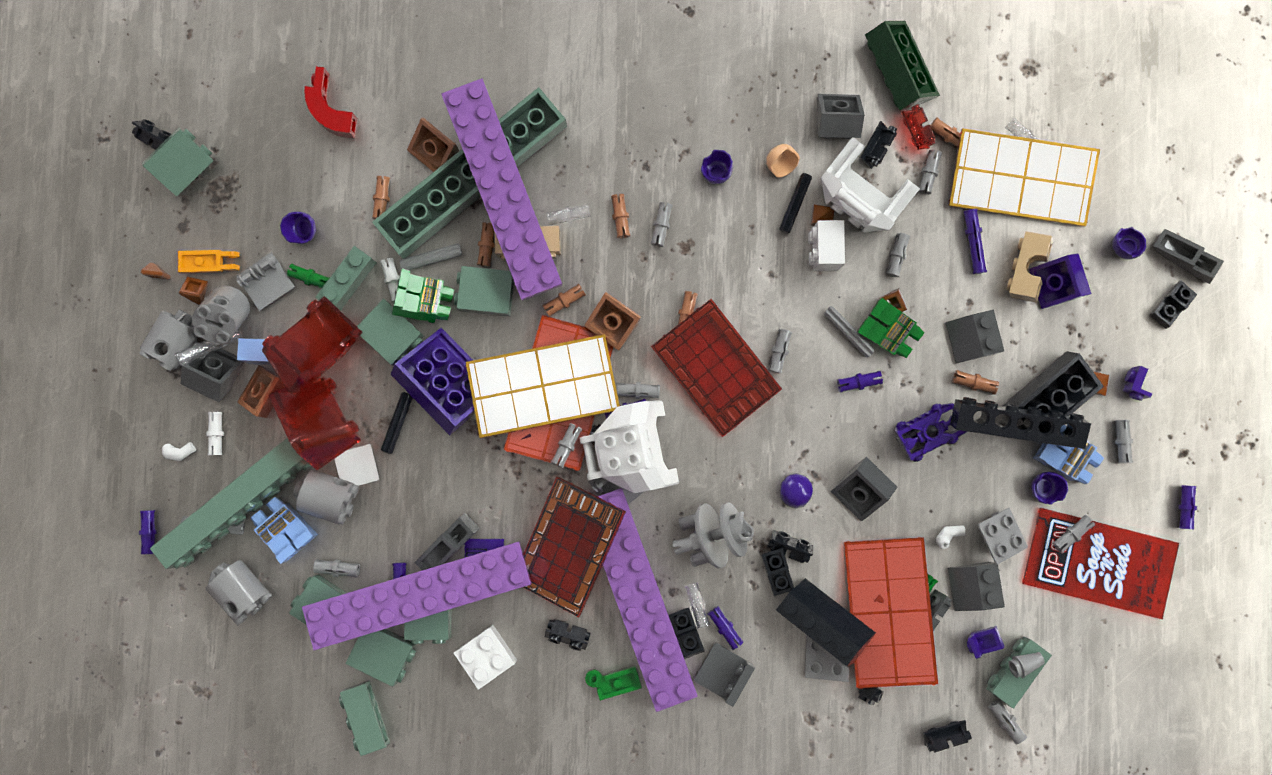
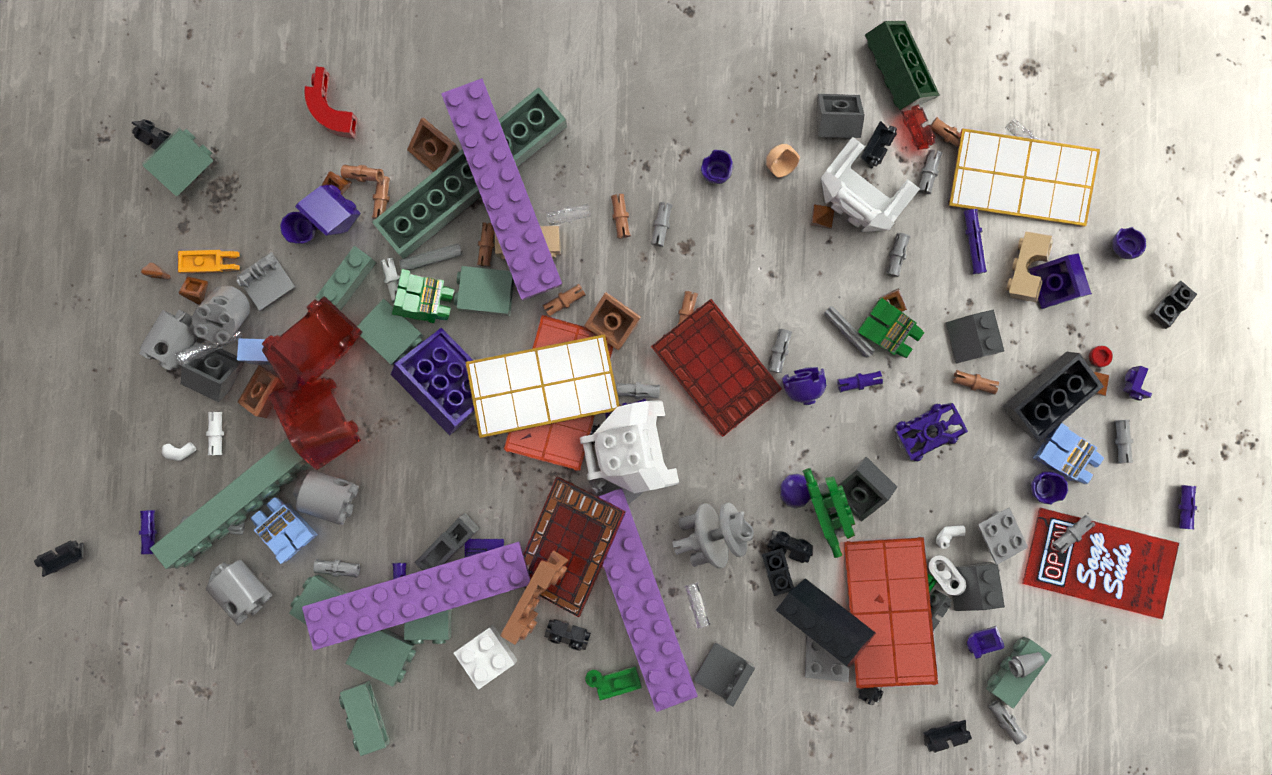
green pin [287,264,330,288] -> none
white sticker [333,444,379,486] -> none
black axle [381,392,413,454] -> none
light grey pin [551,423,583,468] -> none
black slope [669,607,705,659] -> none
dark purple pin [707,606,744,650] -> none
black axle [780,173,812,233] -> none
white brick [808,220,845,271] -> none
black brick [950,397,1091,449] -> none
dark grey slope [1153,229,1224,284] -> none
none -> black hinge [34,540,84,577]
none -> slope [295,185,361,236]
none -> dark orange slope [321,171,352,195]
none -> nougat pin [341,164,384,183]
none -> nougat piece [500,551,568,645]
none -> dark purple cylinder [782,367,827,405]
none -> green piece [802,468,856,558]
none -> white plate [929,556,966,596]
none -> red tile [1089,346,1113,368]

